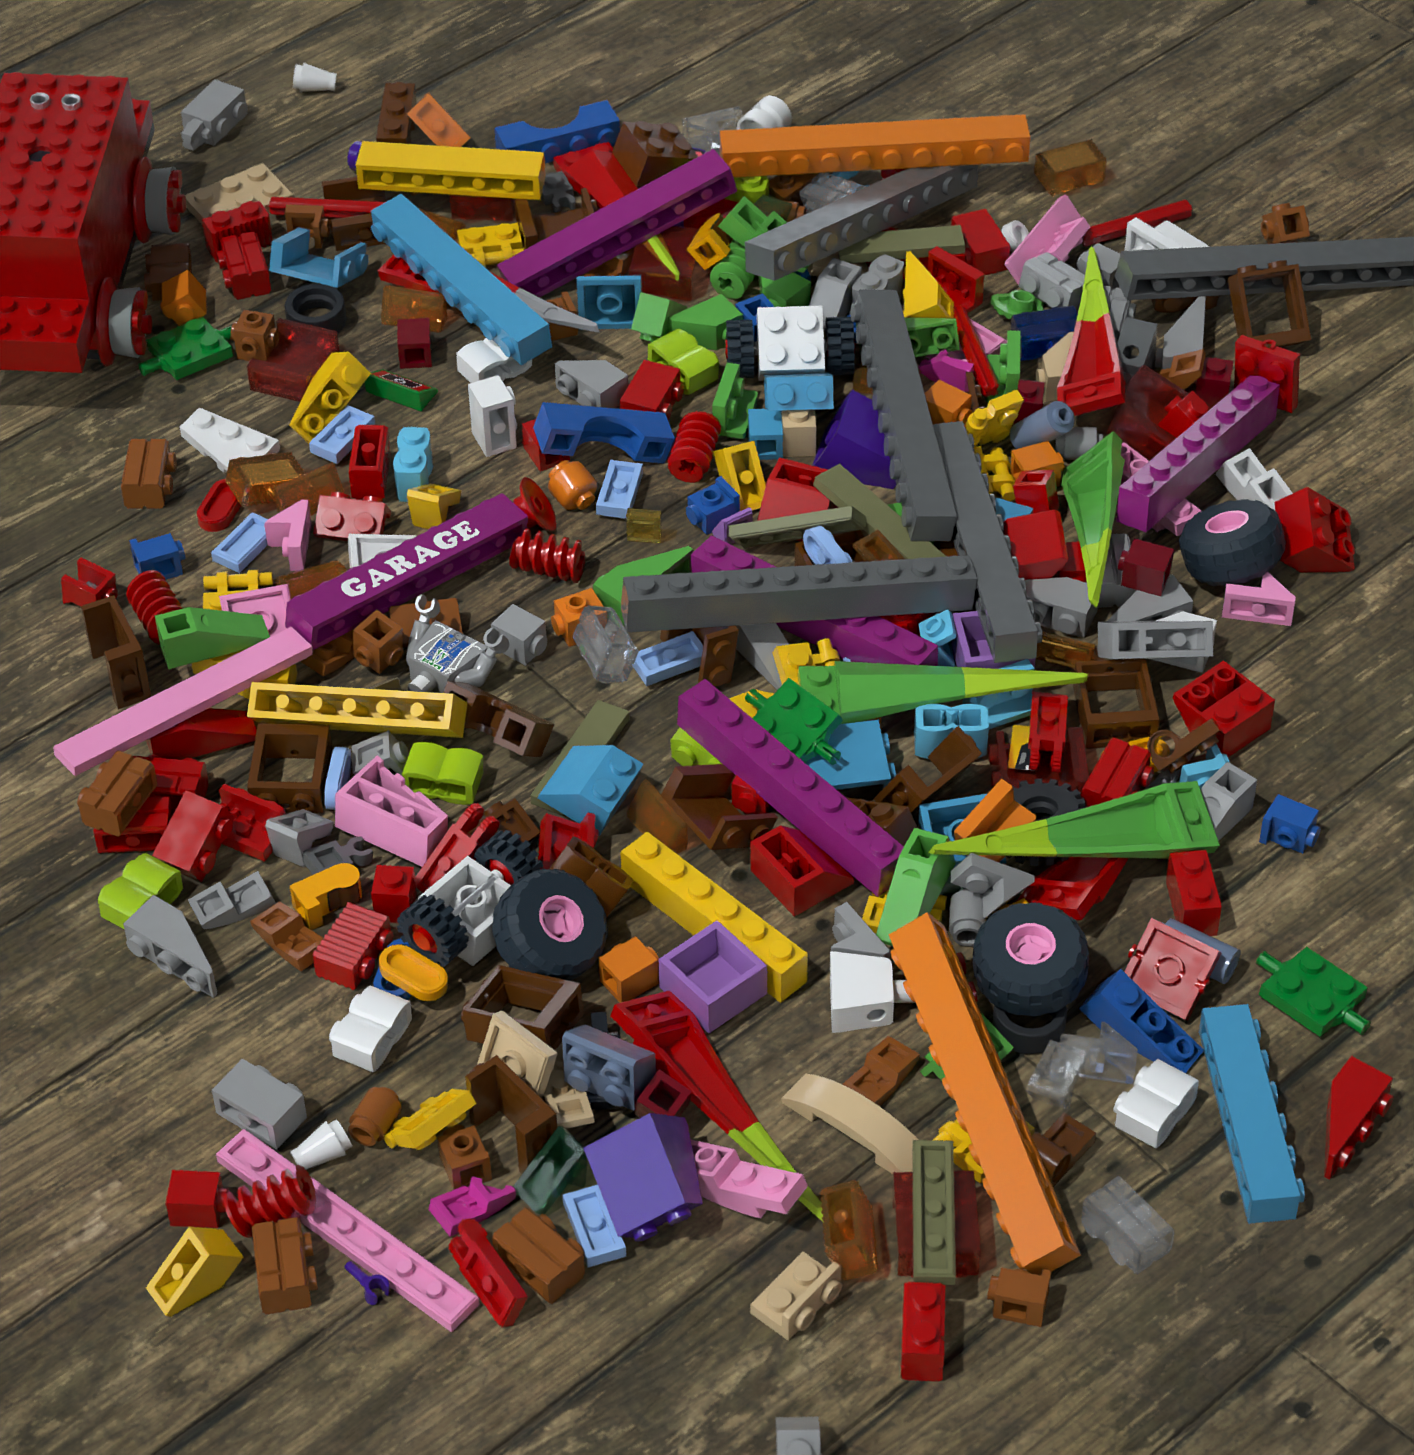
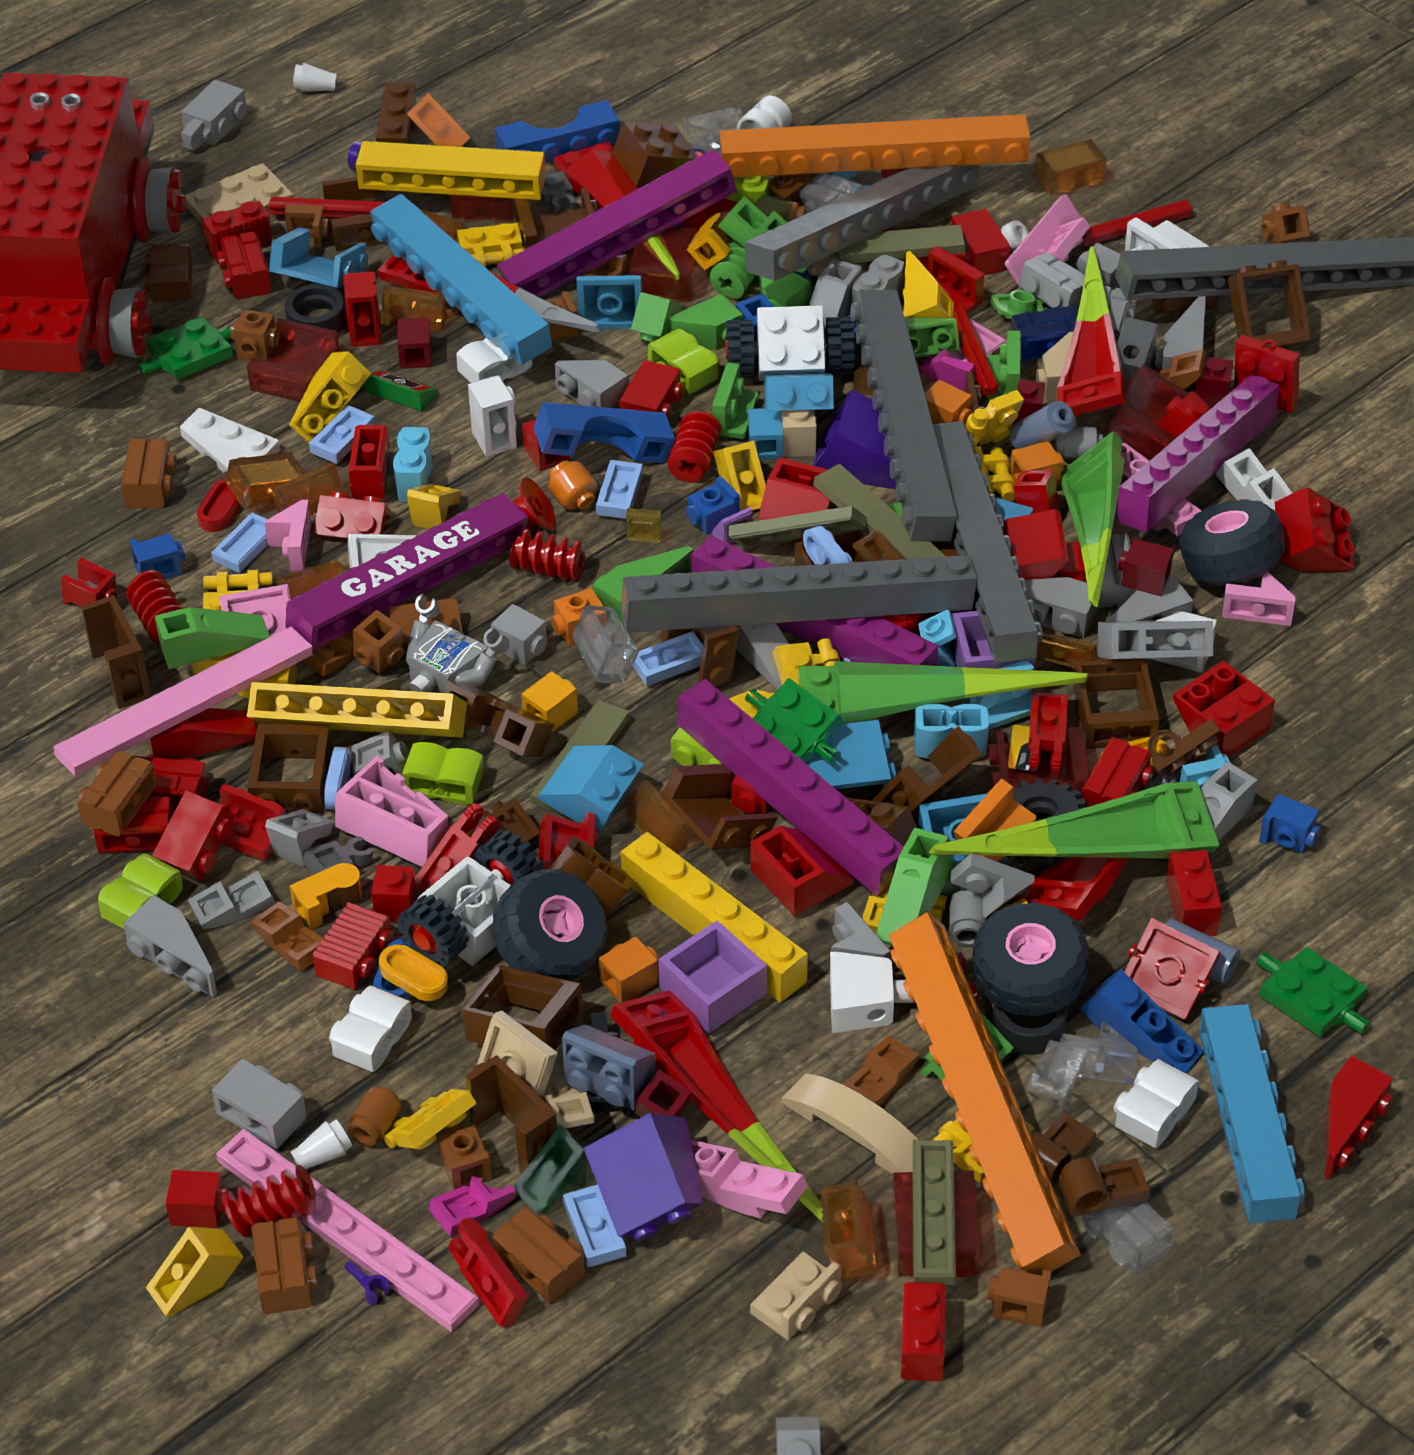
orange brick [160,270,207,326] -> none
none -> red brick [343,271,382,347]
none -> light orange brick [521,671,578,733]
none -> reddish brown plate [1058,1157,1150,1217]

